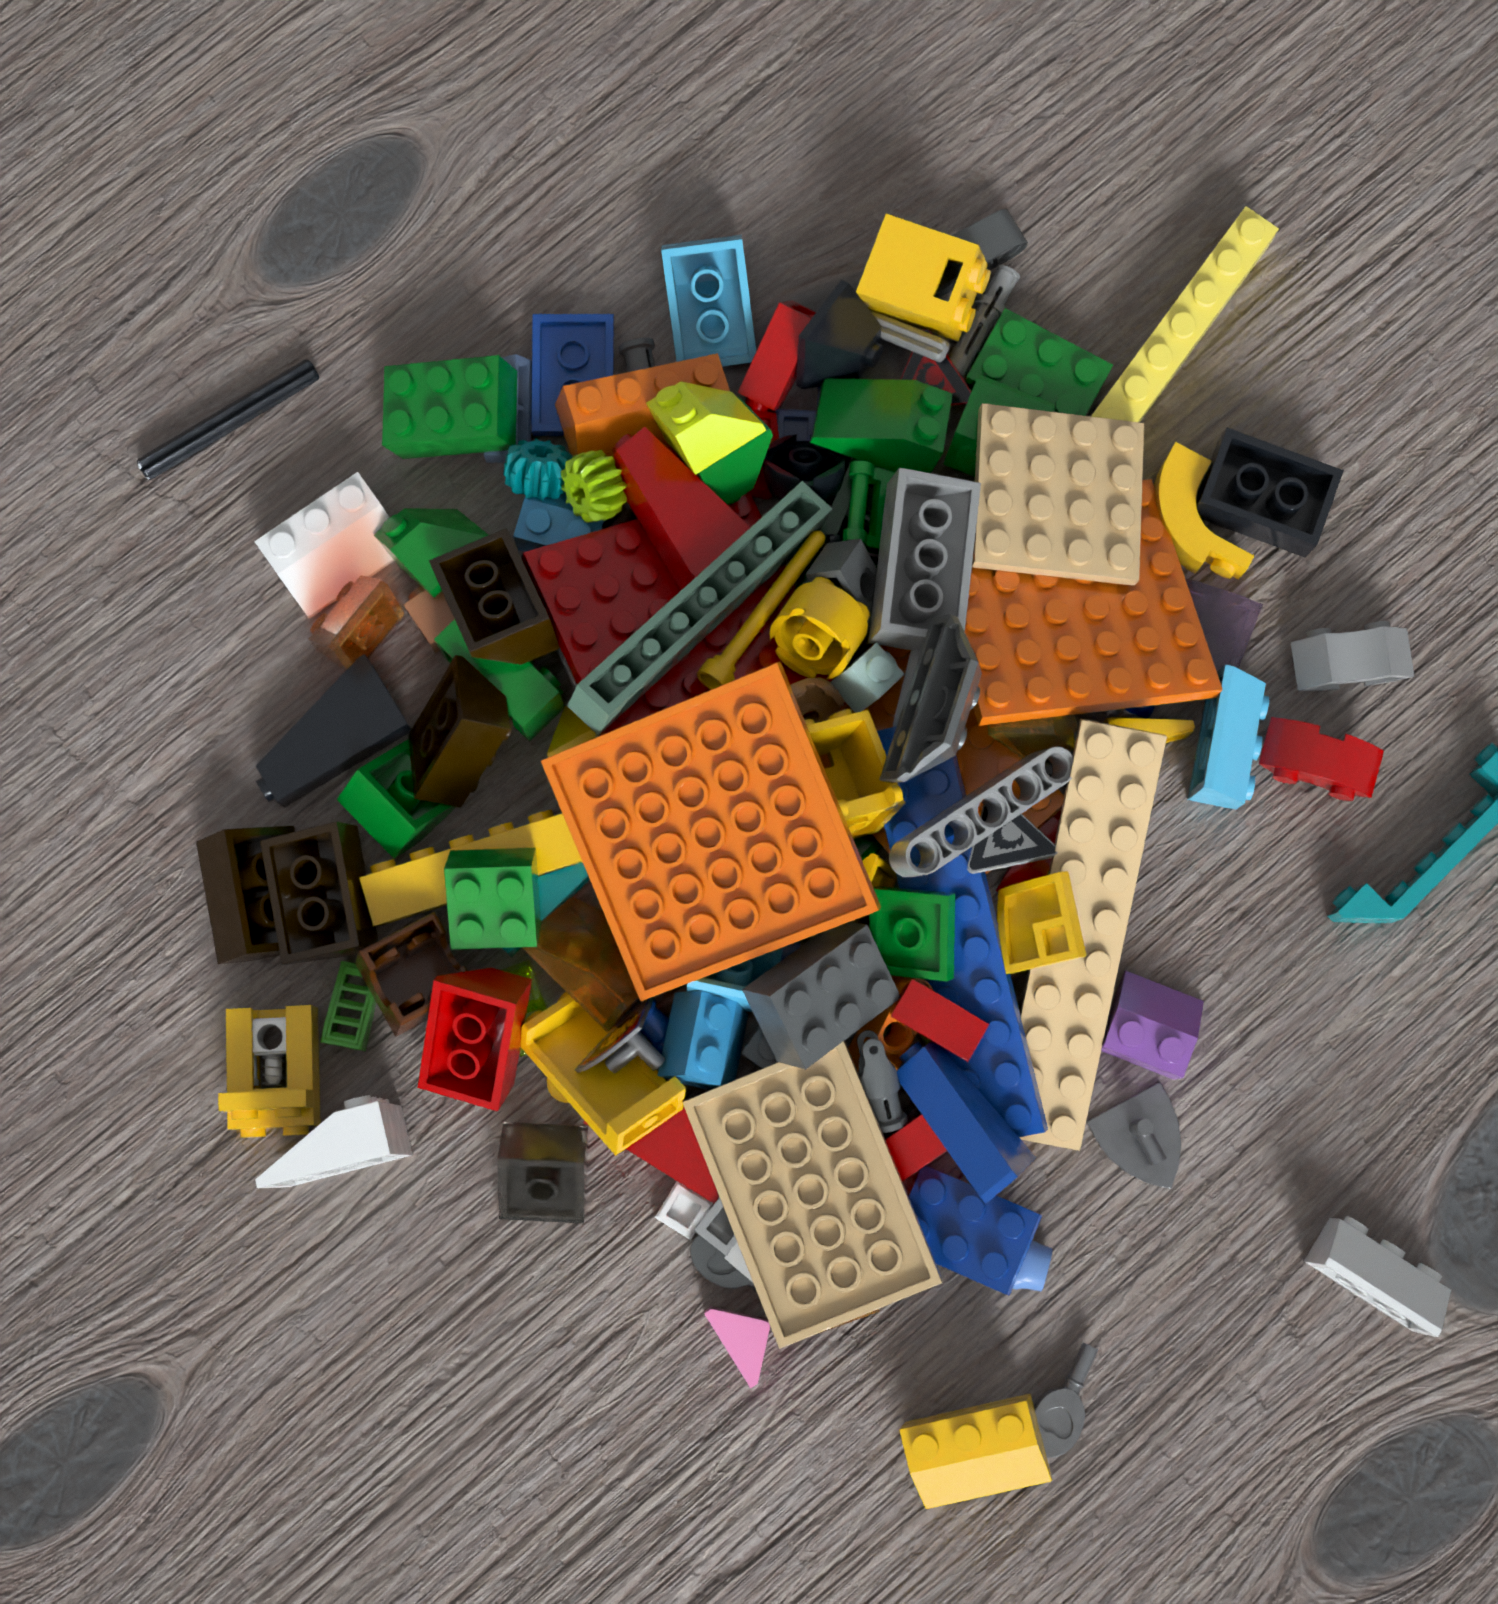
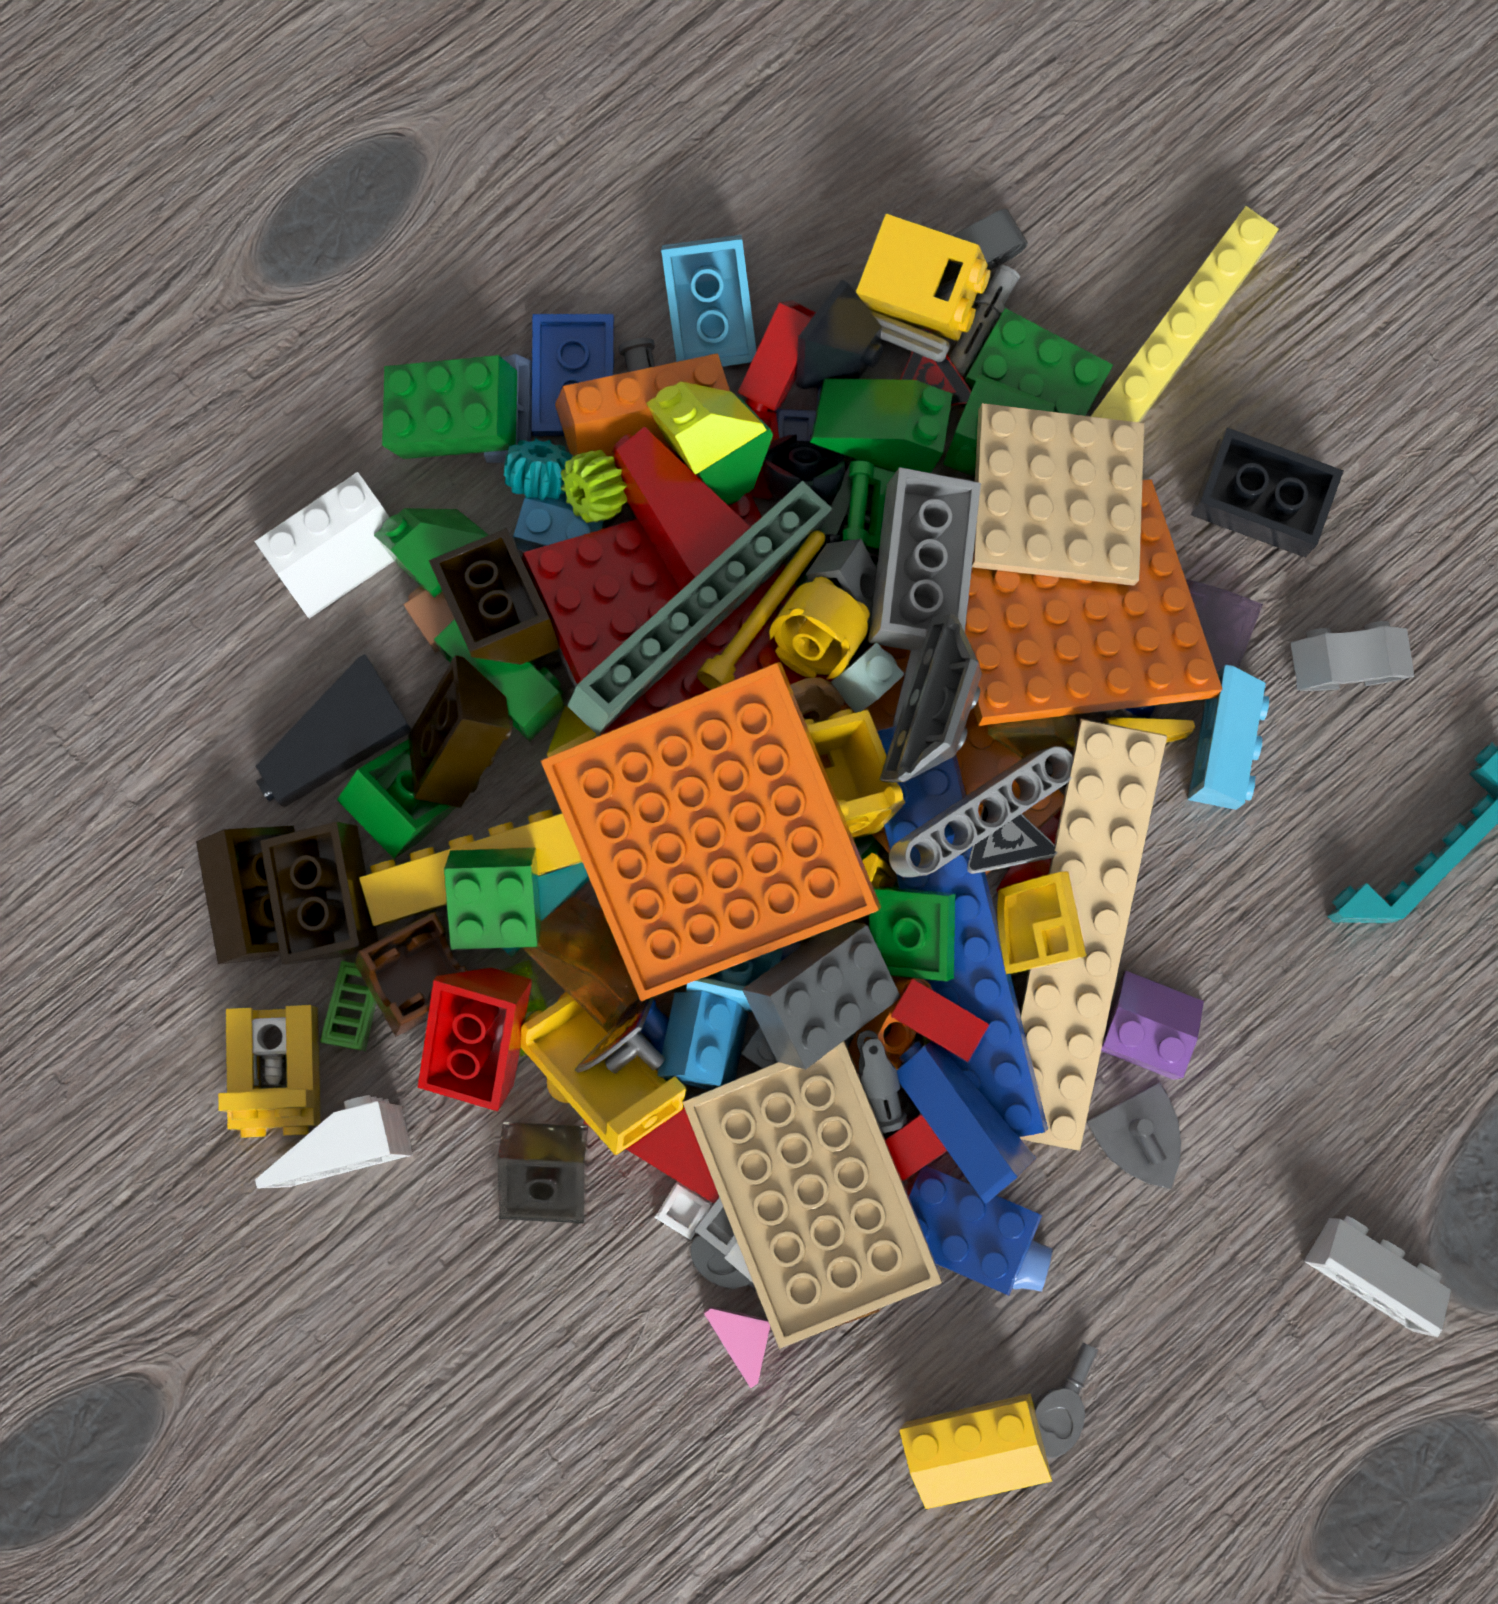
black axle [136,359,319,480] -> none
clear orange slope [308,575,405,671] -> none
yellow arch [1154,442,1254,580] -> none
red brick [1258,717,1384,801] -> none

